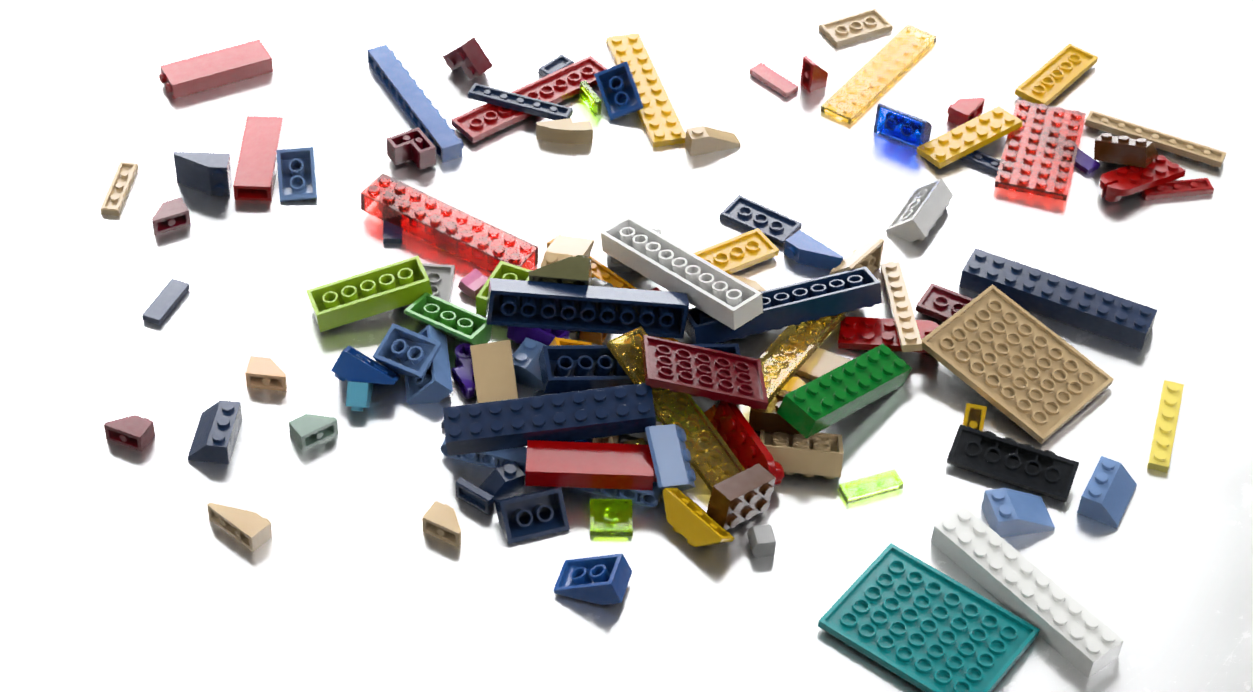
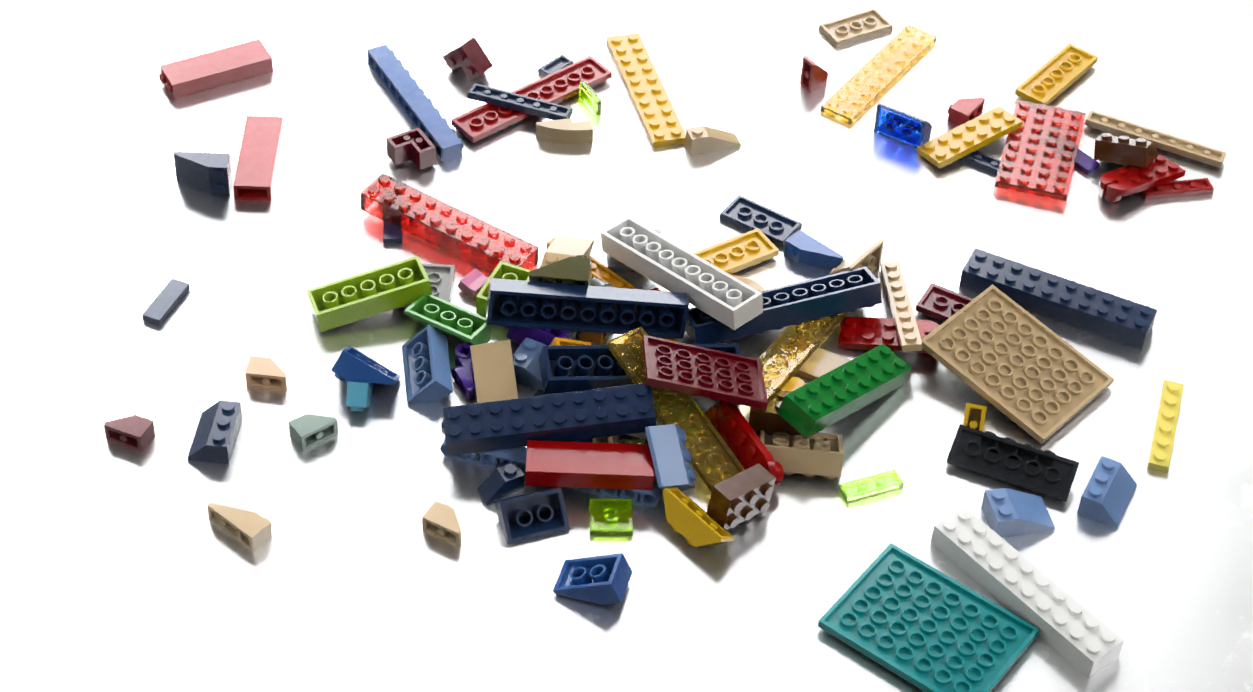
tan tile [100,162,139,216] -> none
slope [152,197,191,235] -> none
medium blue slope [276,147,317,202] -> none
medium blue slope [373,323,442,378] -> none
dark blue tile [456,477,494,515] -> none
blue slope [594,61,644,121] -> none
light grey piece [747,524,776,558] -> none
tile [749,62,799,98] -> none
white slope [886,178,954,242] -> none

